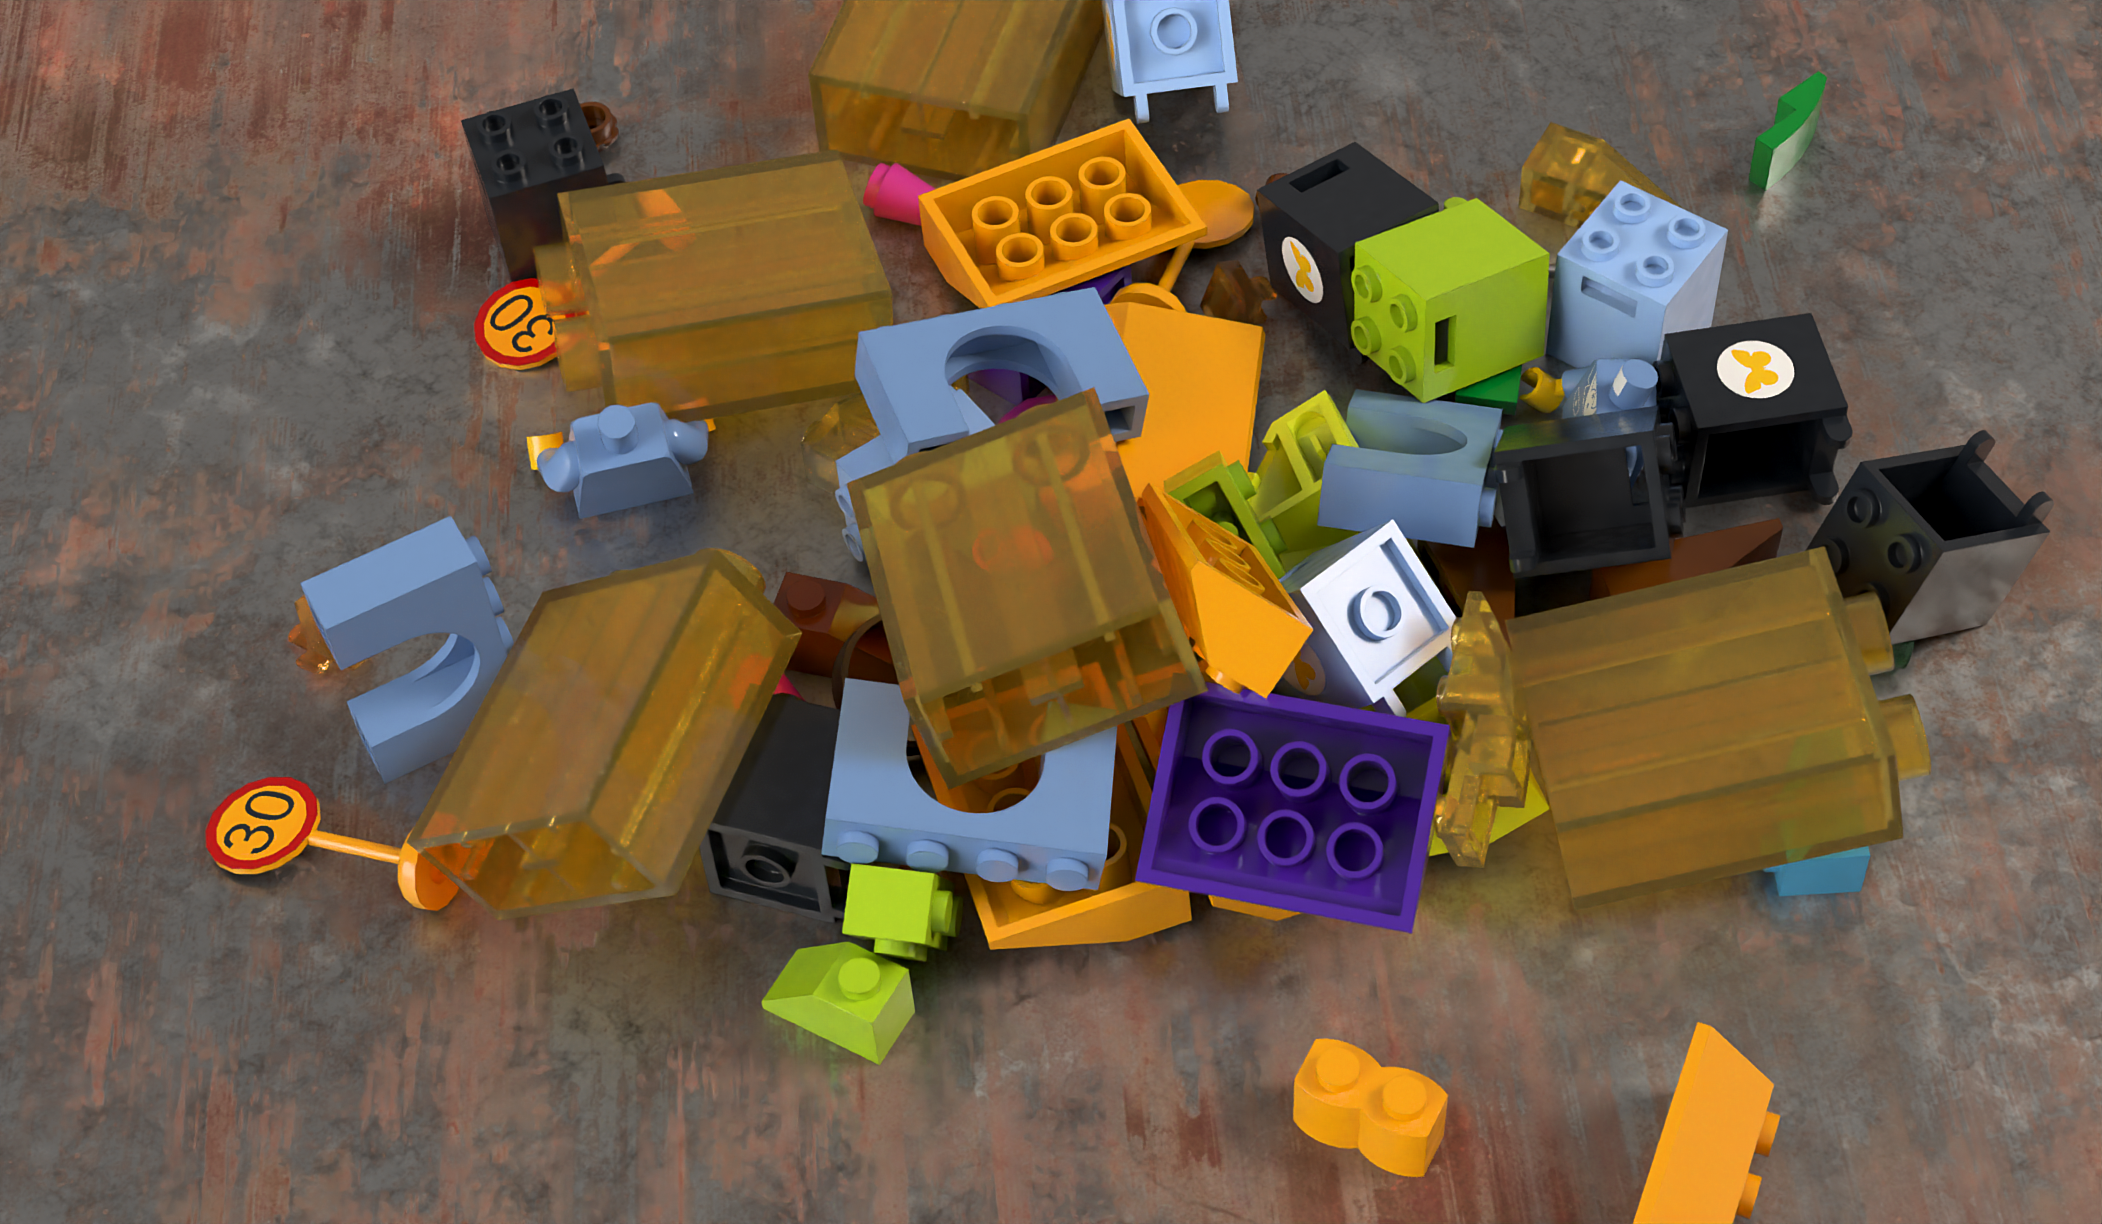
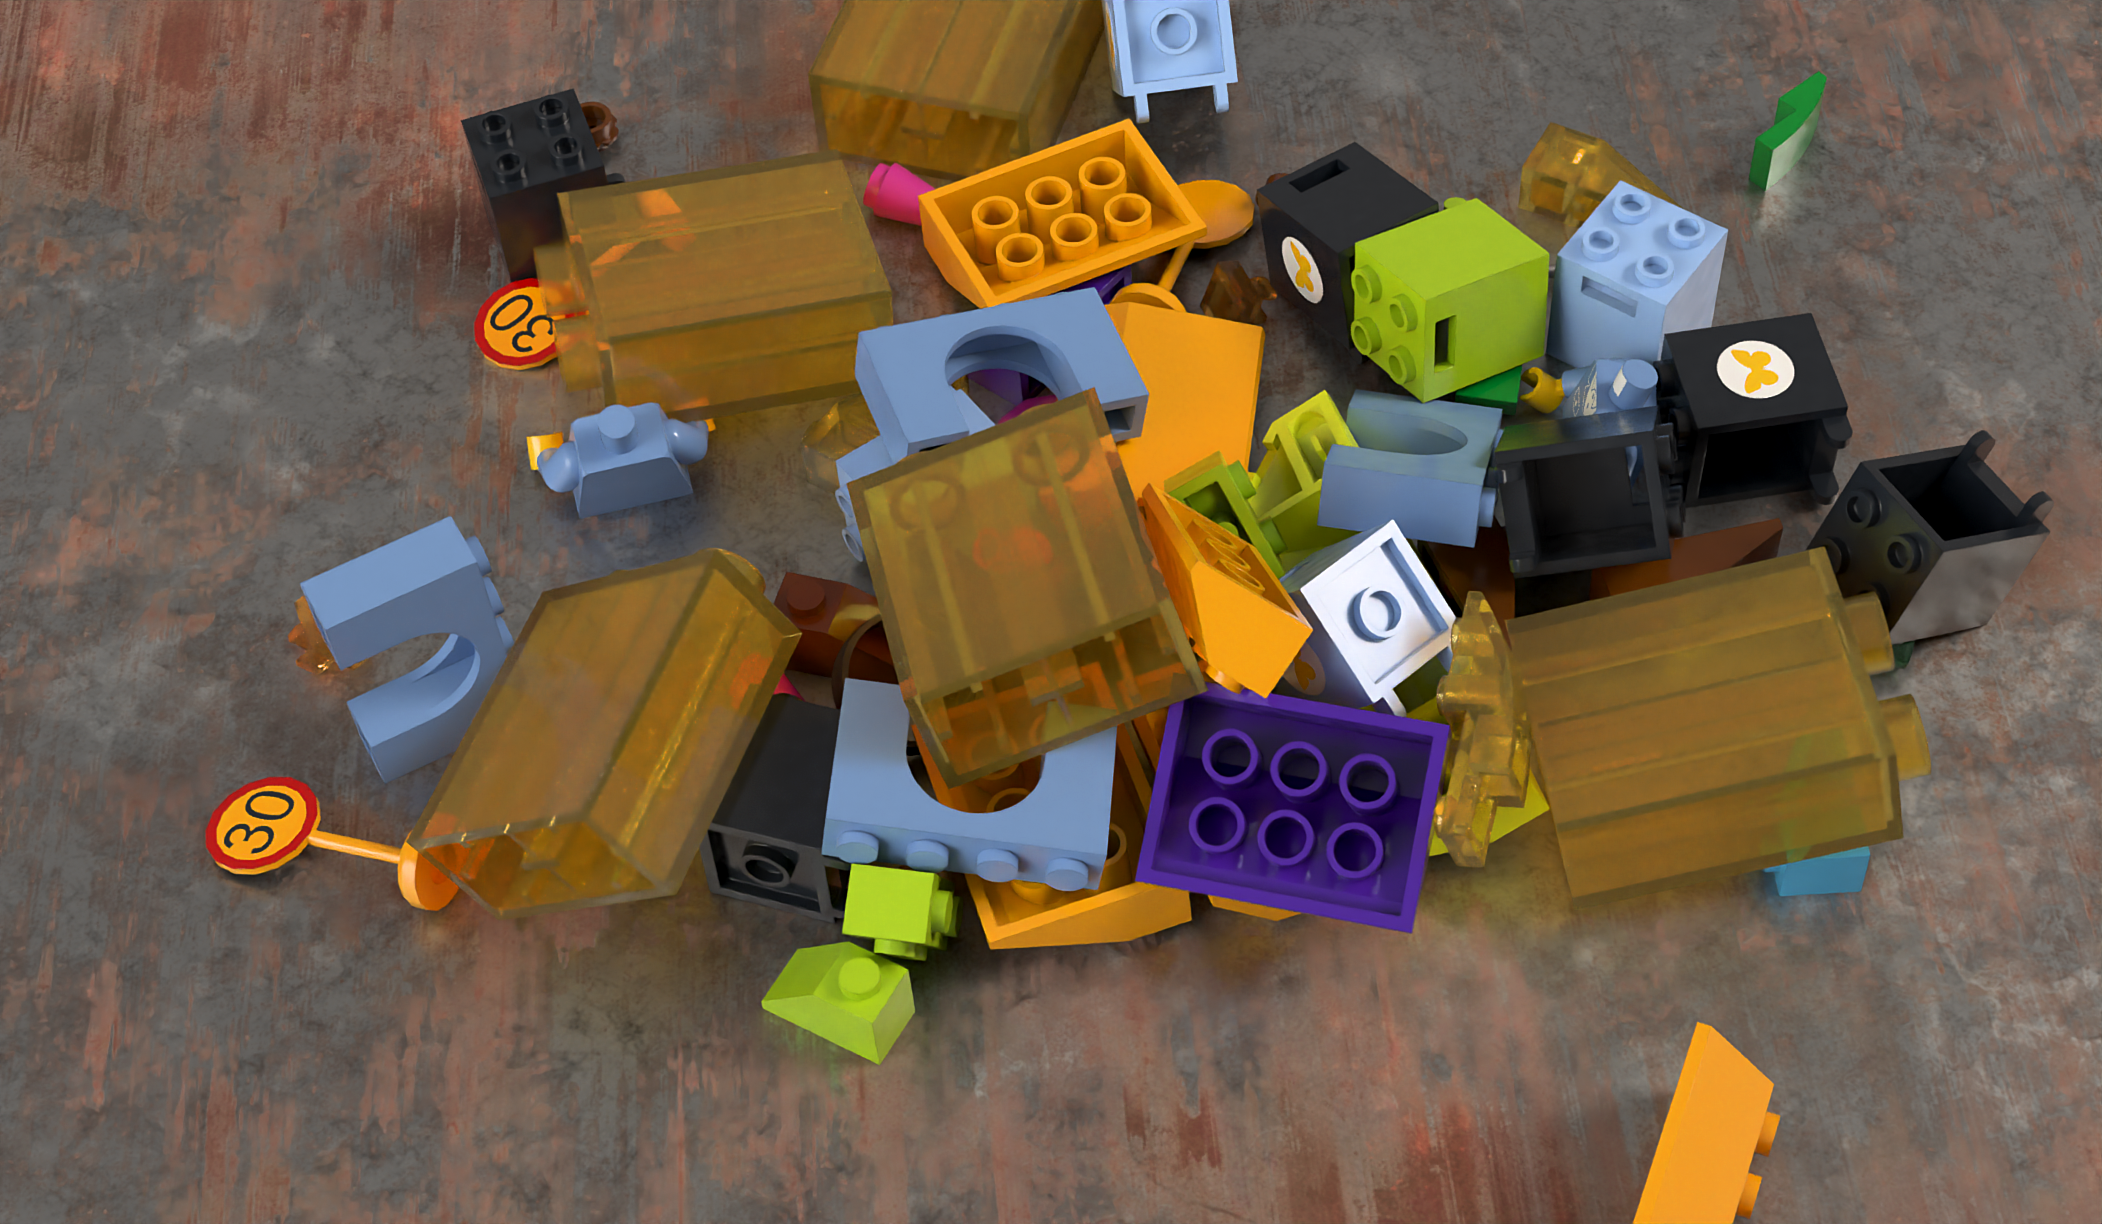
light orange brick [1293,1039,1448,1177] -> none

